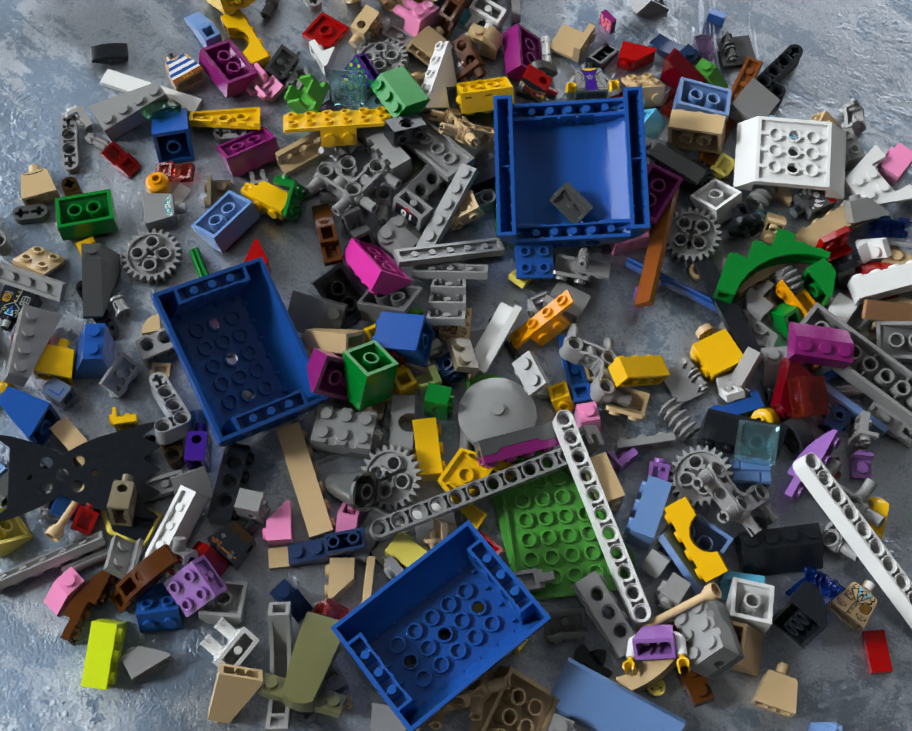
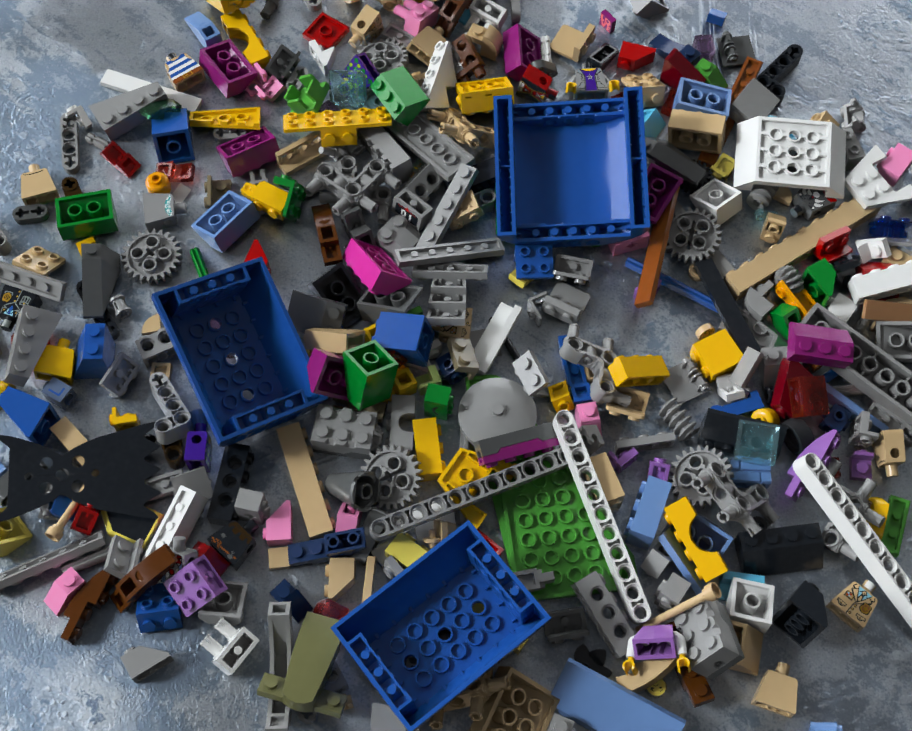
neon yellow wedge [81,618,129,690] -> none
black slope [90,43,129,64] -> none
dark tan torso [107,474,137,527] -> none
tan slope [208,663,263,723] -> none
black brick [384,113,427,147] -> none
light orange bracket [509,290,575,349] -> none
dark grey hinge [549,181,594,223] -> none
light grey hinge [571,248,611,279] -> none
green arch [713,228,831,304] -> none
black tile [727,203,765,239] -> none
clear blue hinge [785,565,846,606] -> none
light grey slope [843,194,889,223] -> none
red tile [862,630,893,674] -> none
none -> tan torso [872,429,906,478]
none -> bright green tile [881,495,911,558]

